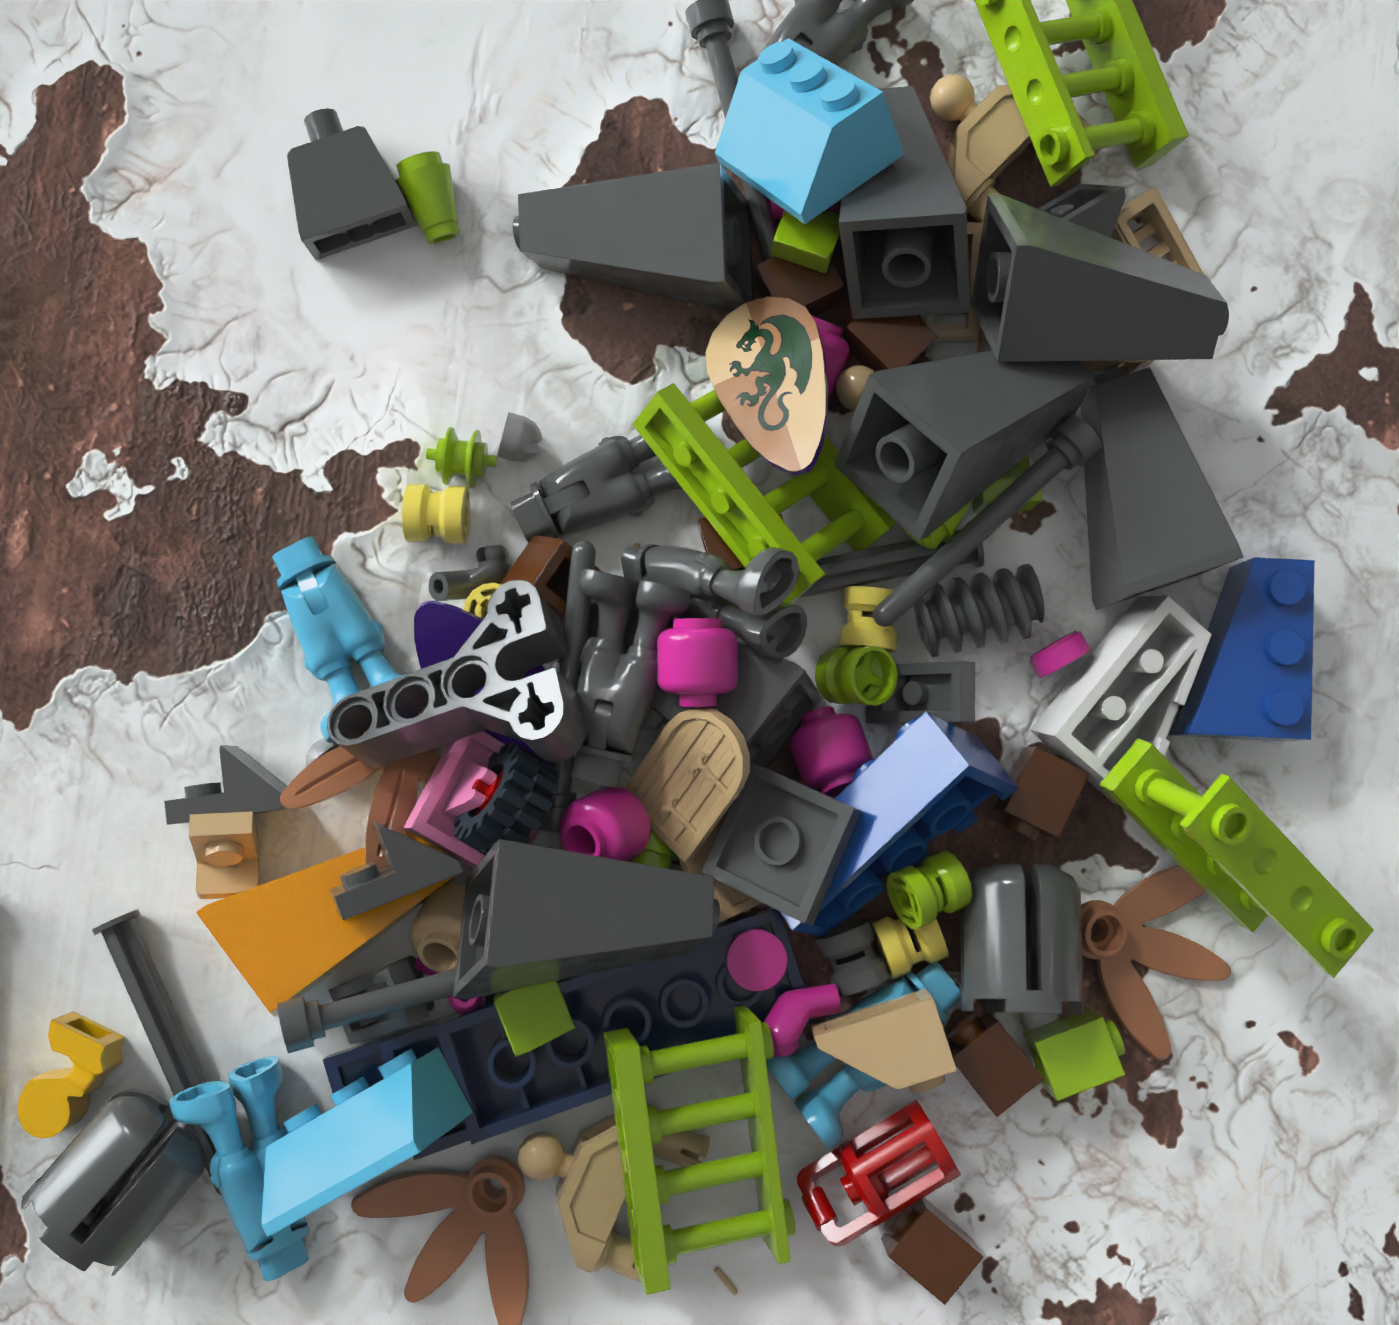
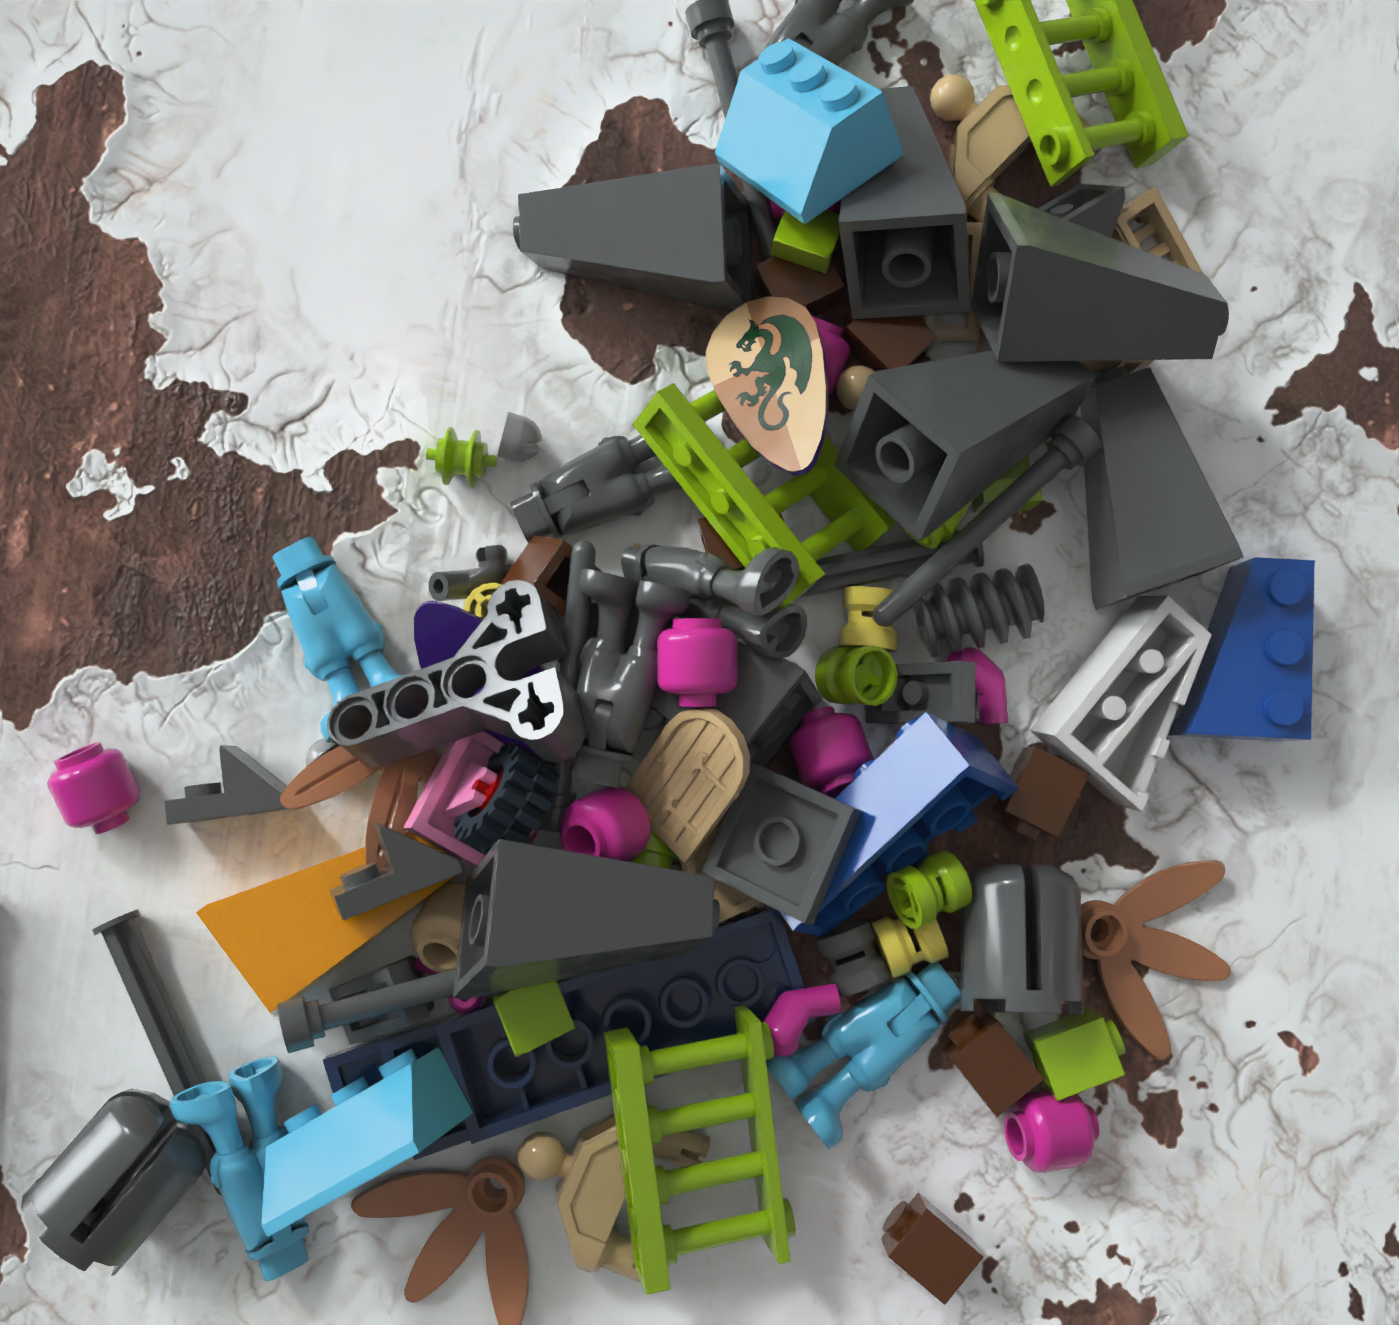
yellow leg [17,1011,125,1139] -> none
tan bracket [189,812,260,899] -> none
dark grey torso [287,108,417,260] -> none
lime cone [395,151,460,244] -> none
light yellow wheel [402,484,471,544] -> none
tan piece [714,1267,738,1295] -> none
dark pink tile [725,928,787,991] -> none
red piece [797,1099,961,1247] -> none
tan slope [812,988,957,1093] -> none
dark pink tile [1029,630,1091,679] -> none
lime fence [1099,738,1374,978] -> none
none -> dark pink head [47,742,140,834]
none -> dark pink arm [945,647,1008,725]
none -> dark pink head [1004,1090,1100,1173]

